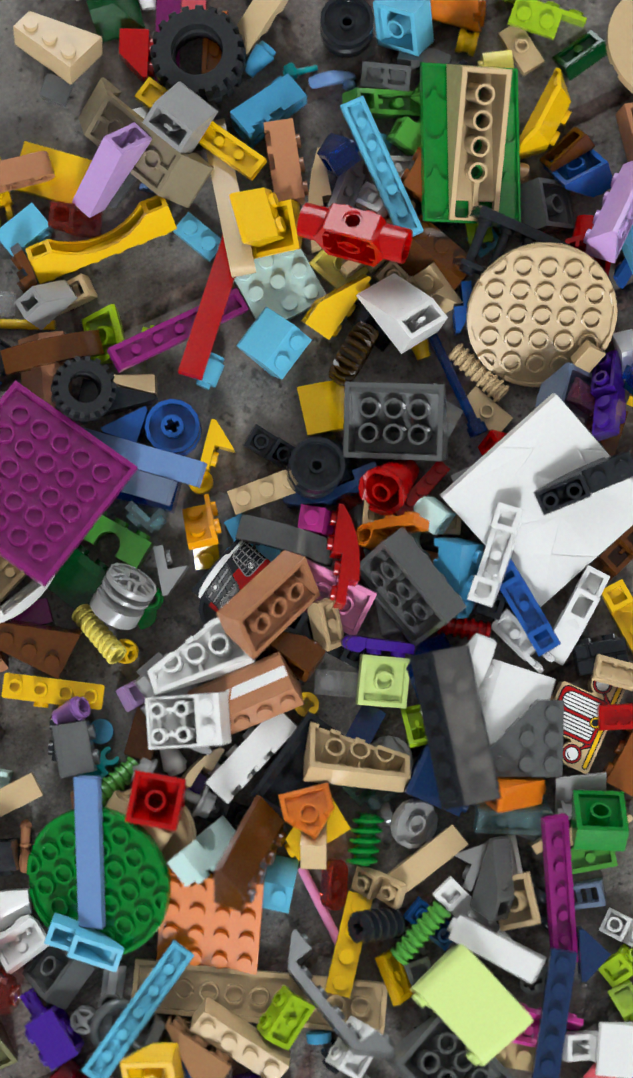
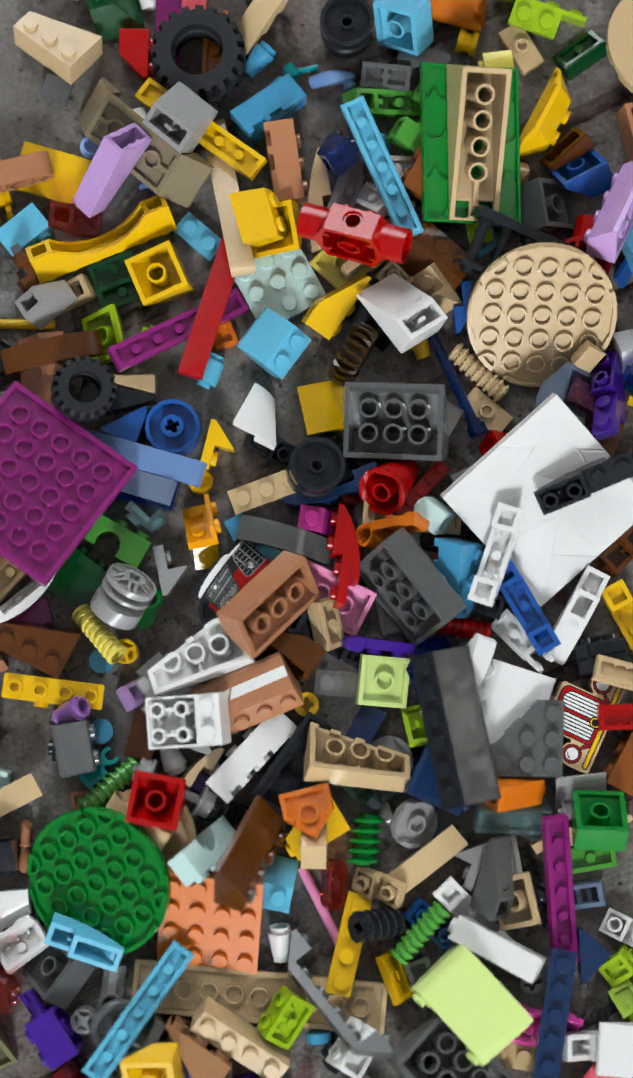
medium blue tile [74,775,106,929] -> none
none -> light blue plate [80,137,98,160]
none -> dark green slope [87,249,140,308]
none -> dark azure tile [89,649,114,673]
none -> yellow slope [124,240,194,306]
none -> orange tile [214,320,239,353]
none -> white slope [233,383,276,451]
none -> white cone [267,923,292,963]

